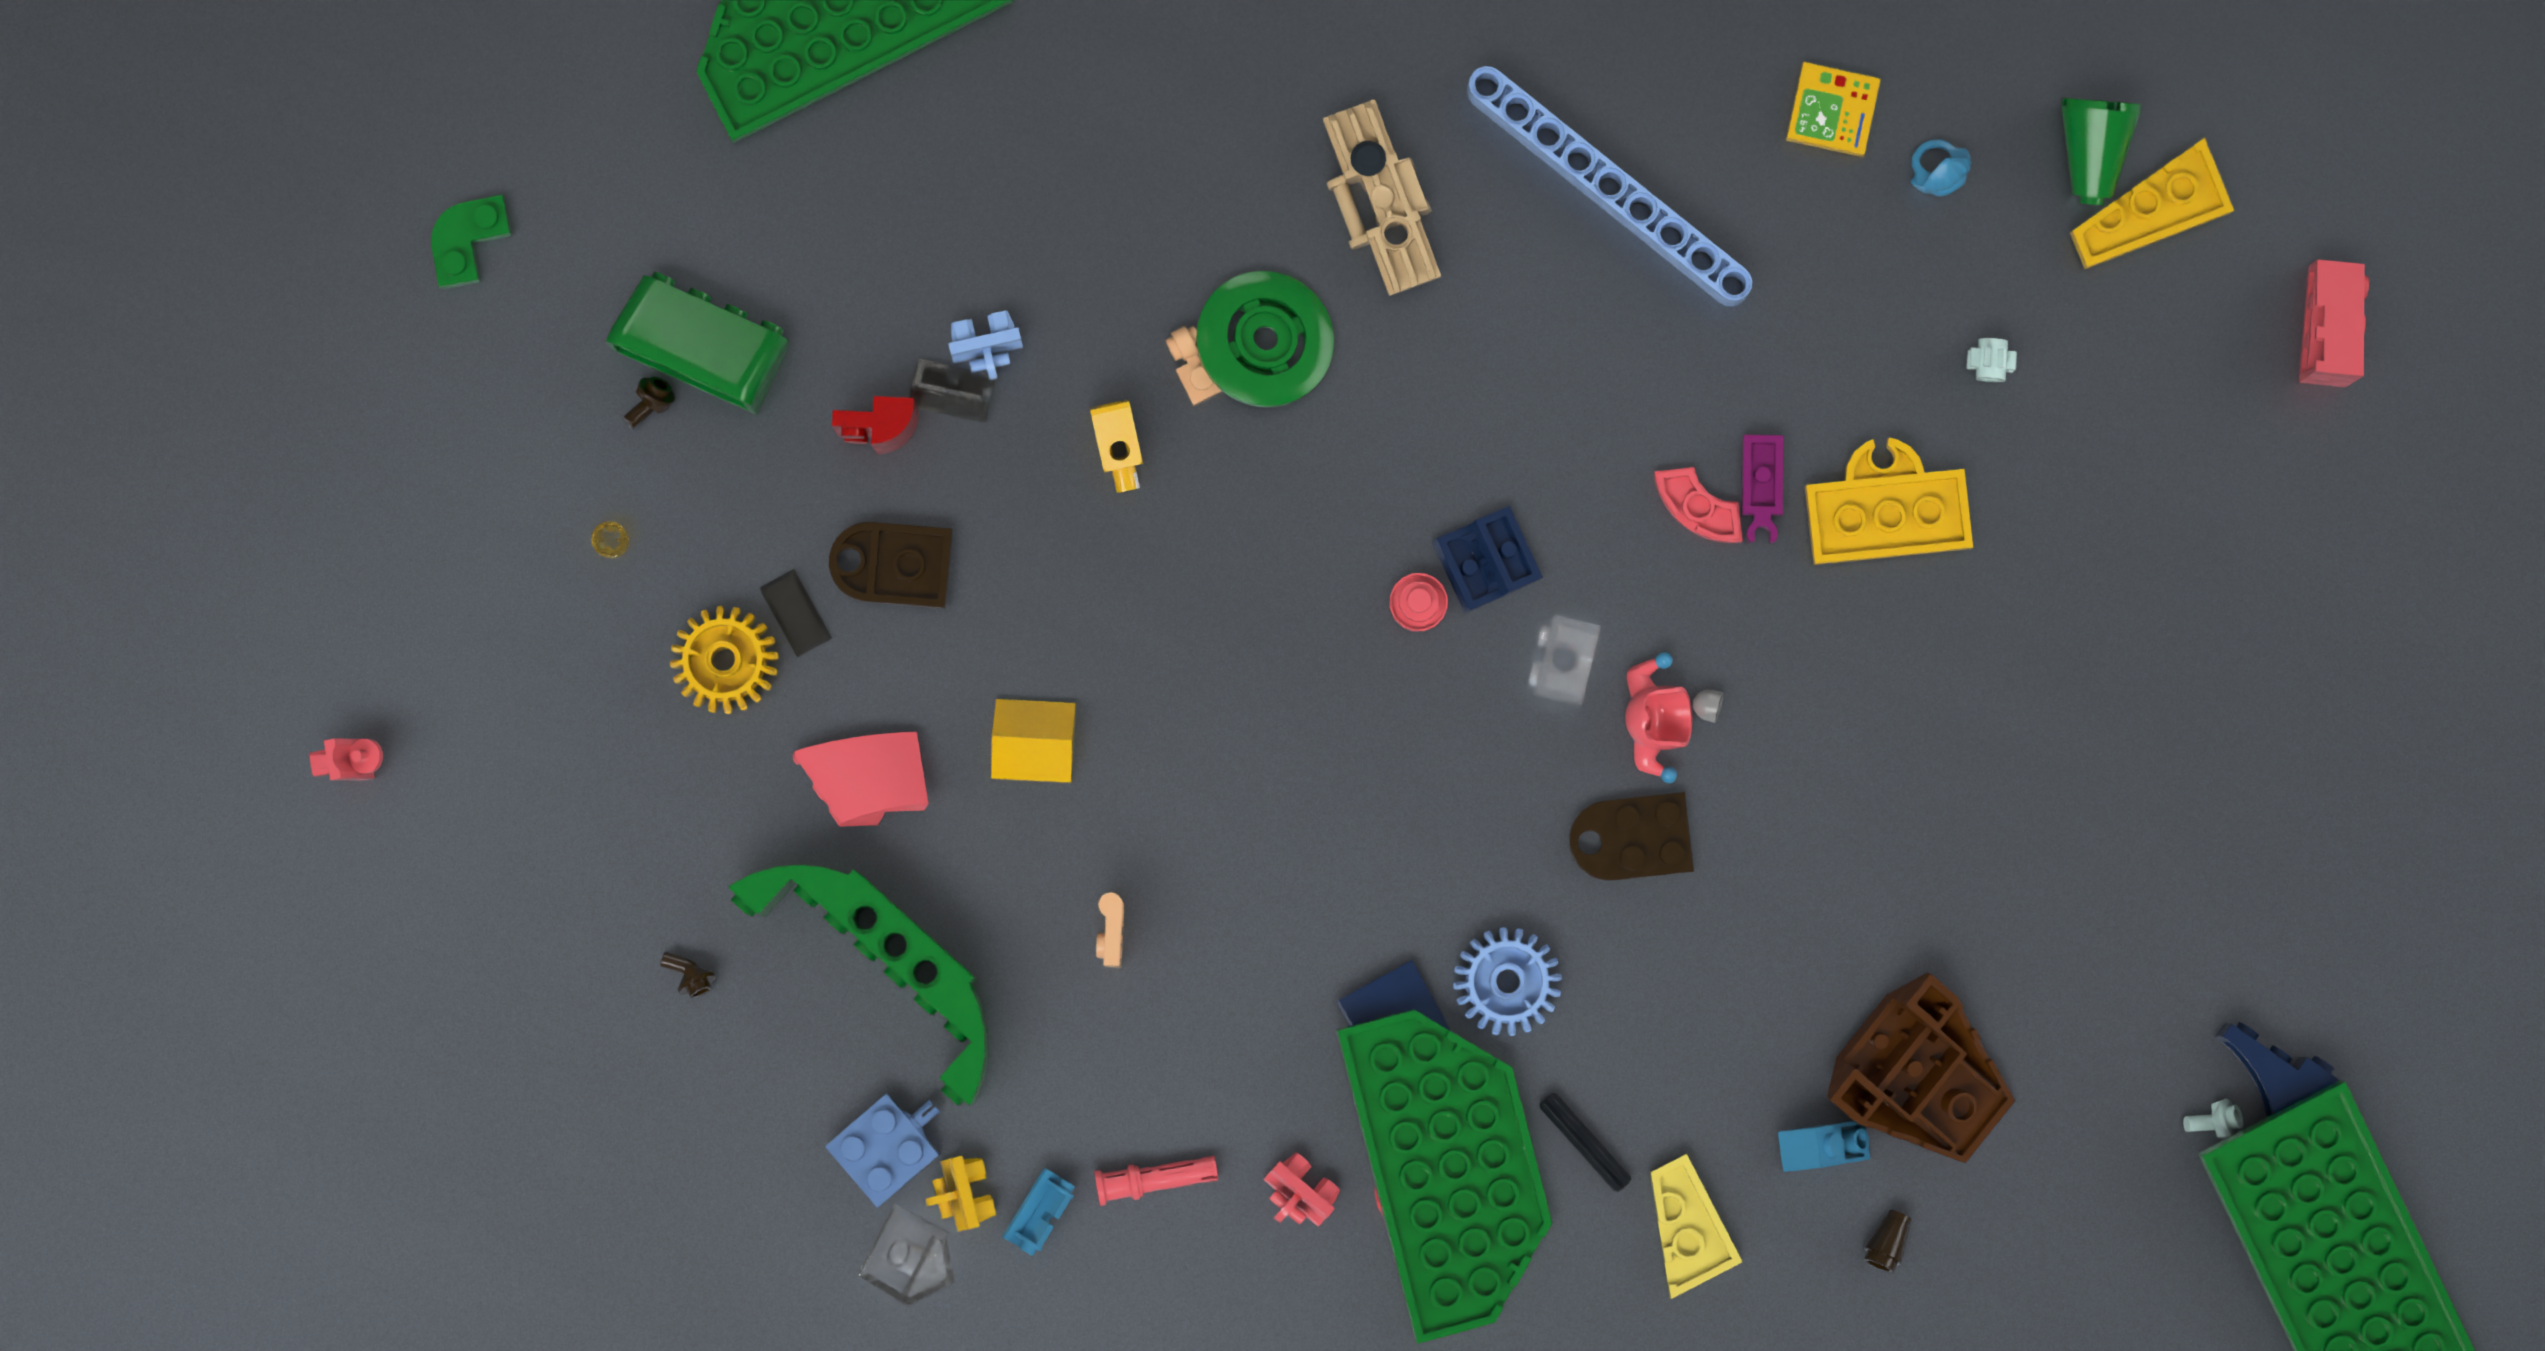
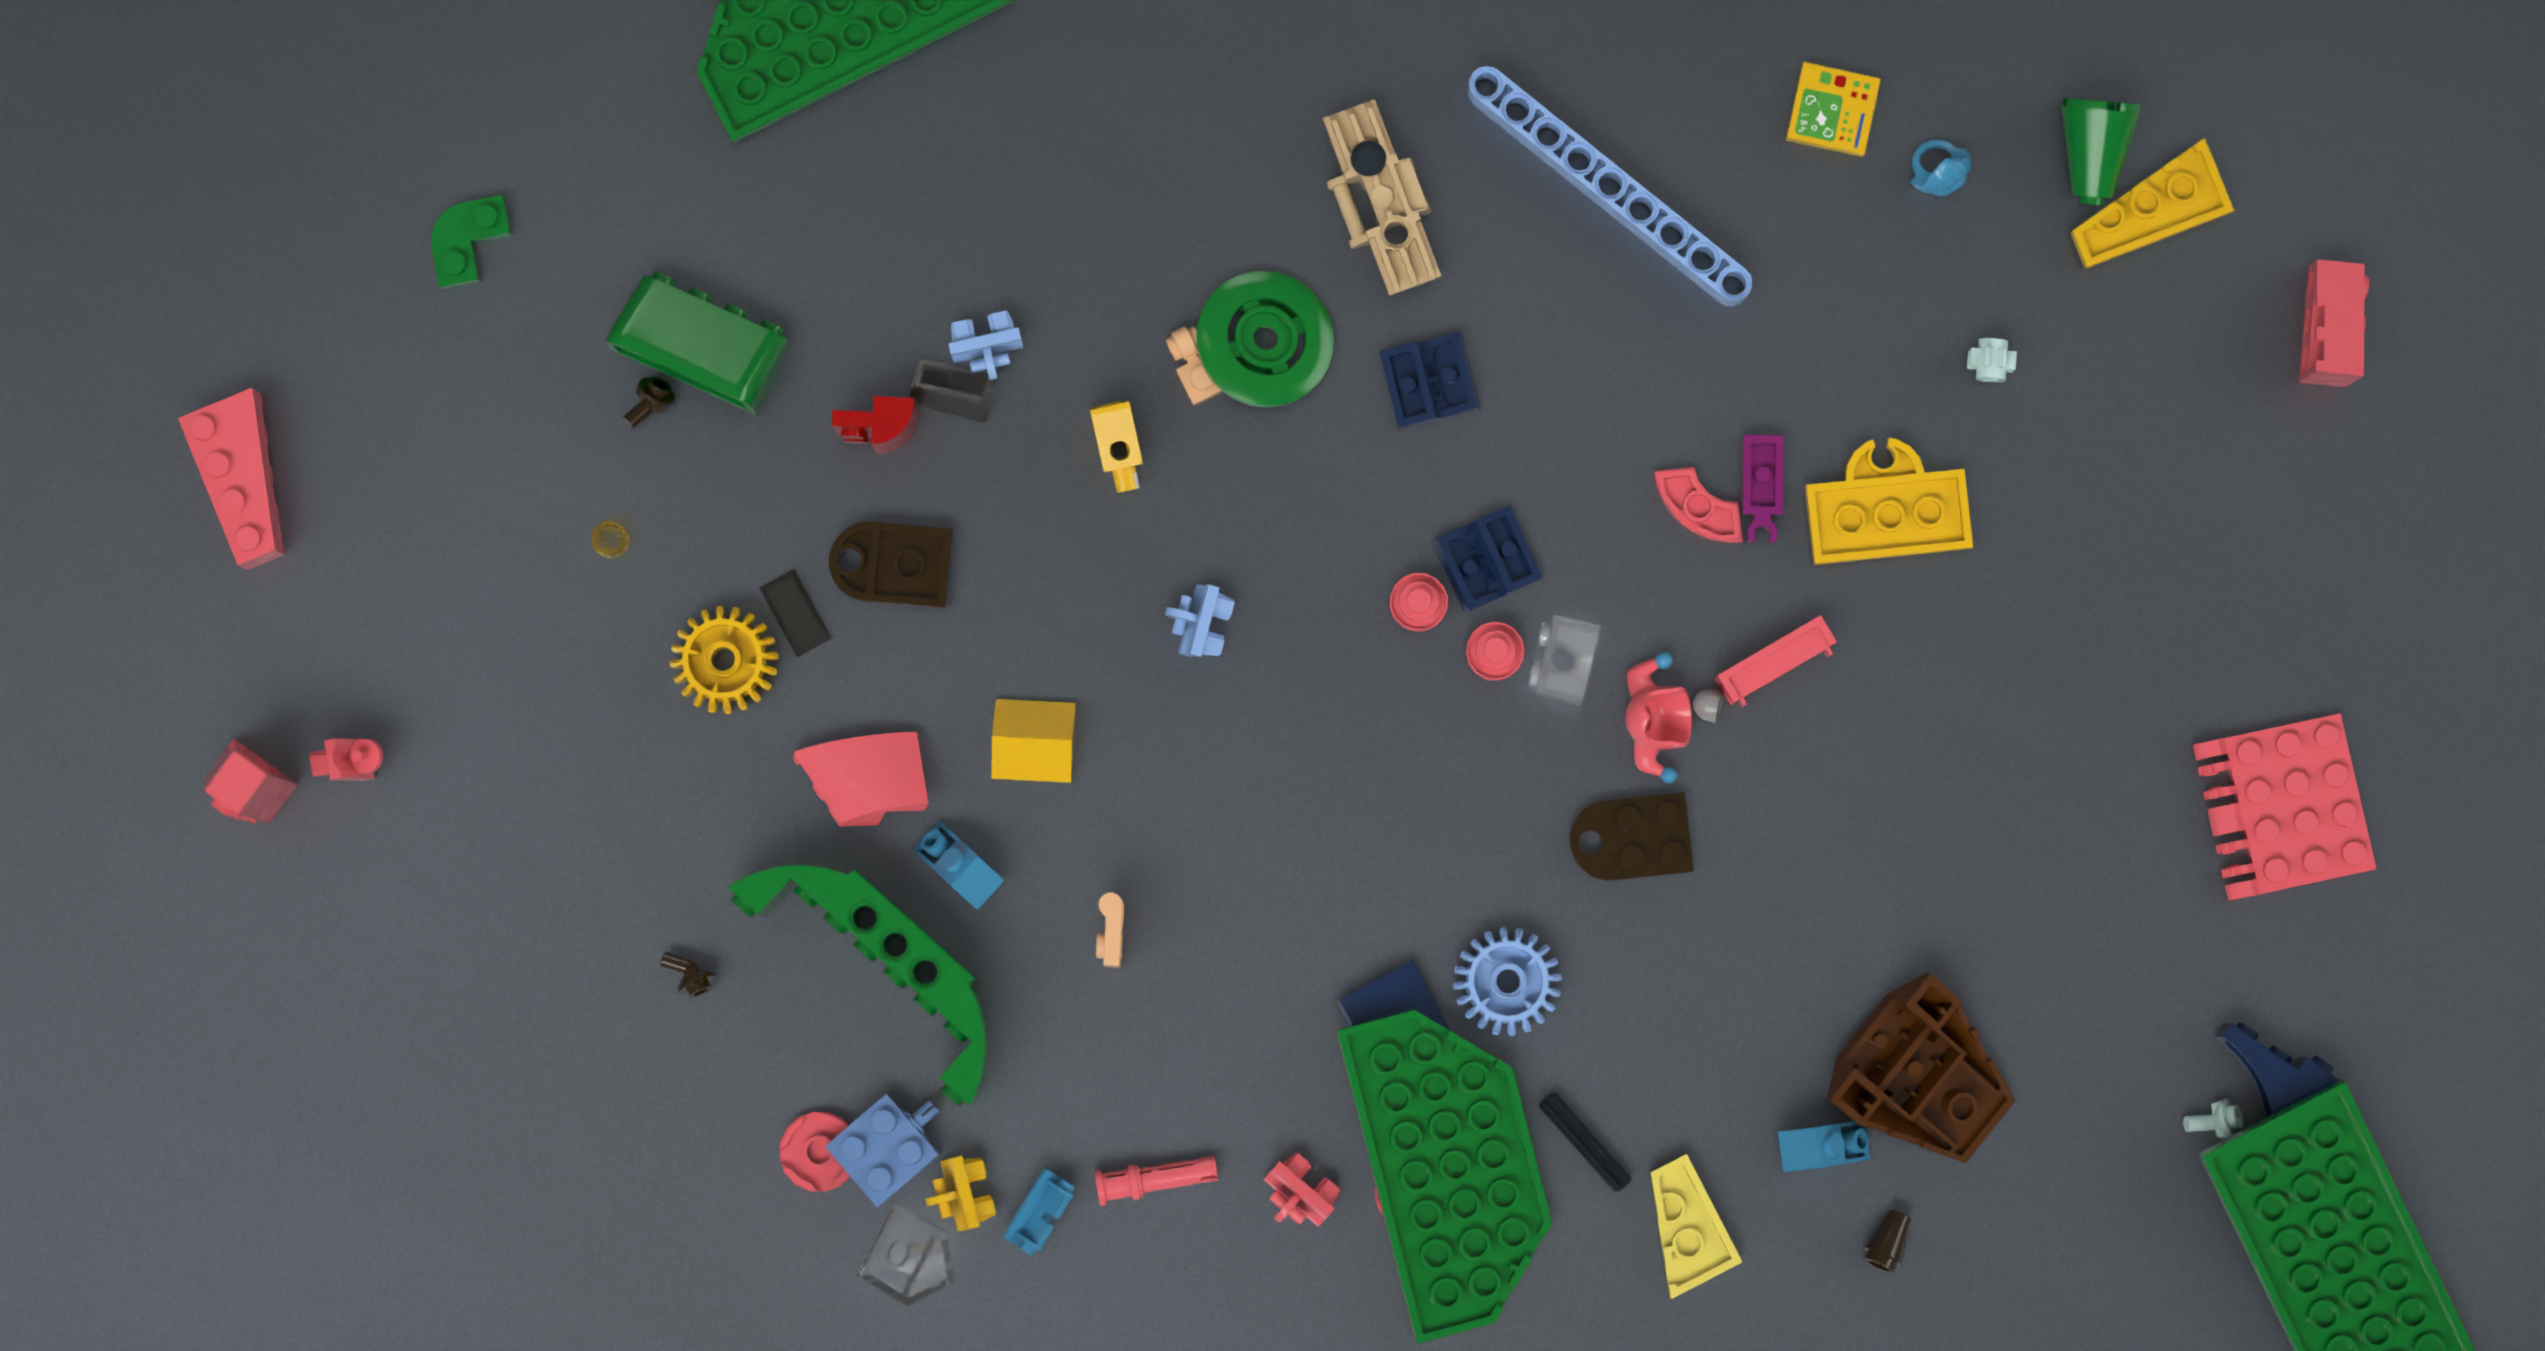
none -> coral wedge [178,388,284,570]
none -> coral wedge [204,738,298,824]
none -> coral tile [779,1112,850,1191]
none -> dark azure slope [912,820,1005,910]
none -> light blue hips [1164,584,1235,657]
none -> dark blue slope [1379,332,1481,428]
none -> coral plate [1465,622,1525,681]
none -> coral container [1714,615,1837,708]
none -> coral hinge [2192,713,2377,901]

